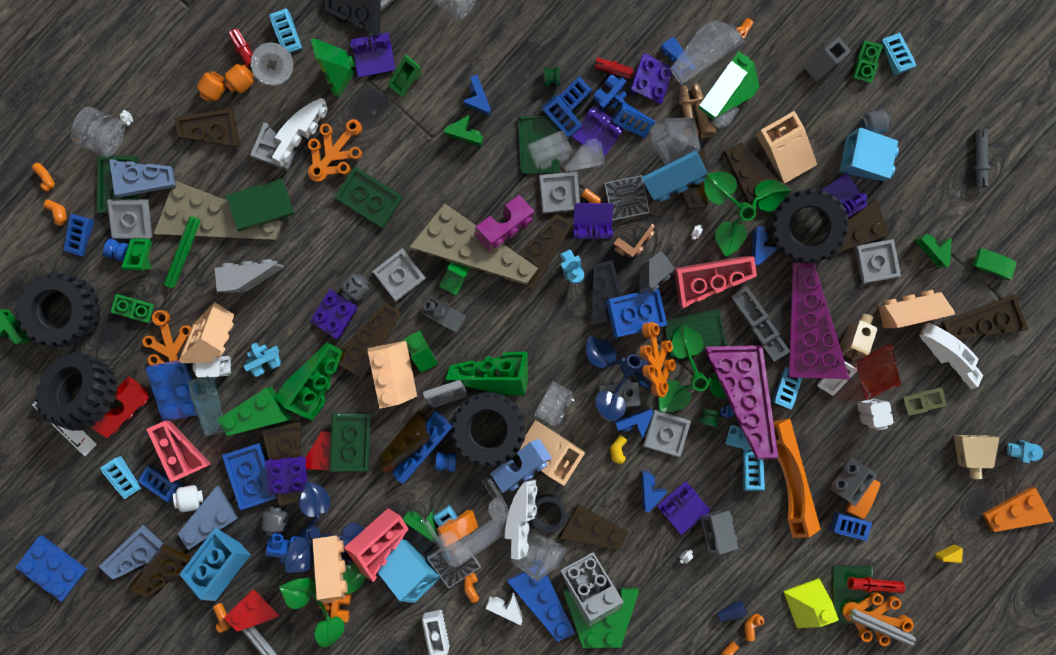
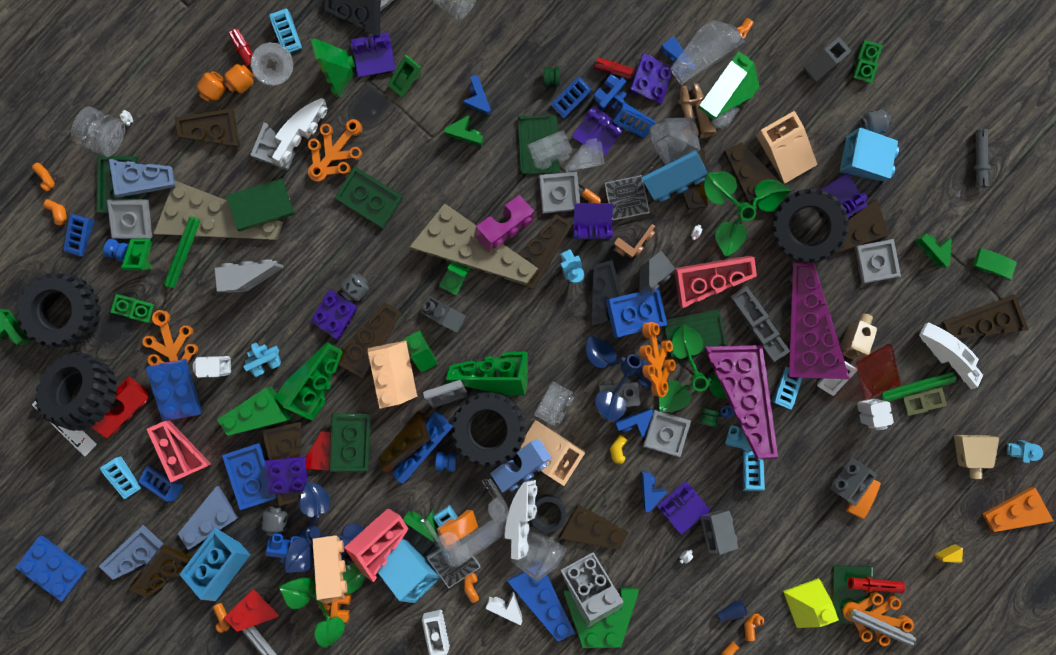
white head [173,485,203,512] -> none
light nougat slope [179,302,234,363] -> none
clear light blue slope [188,377,224,436] -> none
light grey tile [372,248,426,302] -> none
blue slope [543,94,582,138] -> none
blue slope [751,226,778,266] -> none
orange arch [773,419,821,538] -> none
blue slope [829,512,872,541] -> none
light nougat slope [878,290,955,328] -> none
medium azure slope [881,33,916,76] -> none
none -> green axle [881,372,957,402]

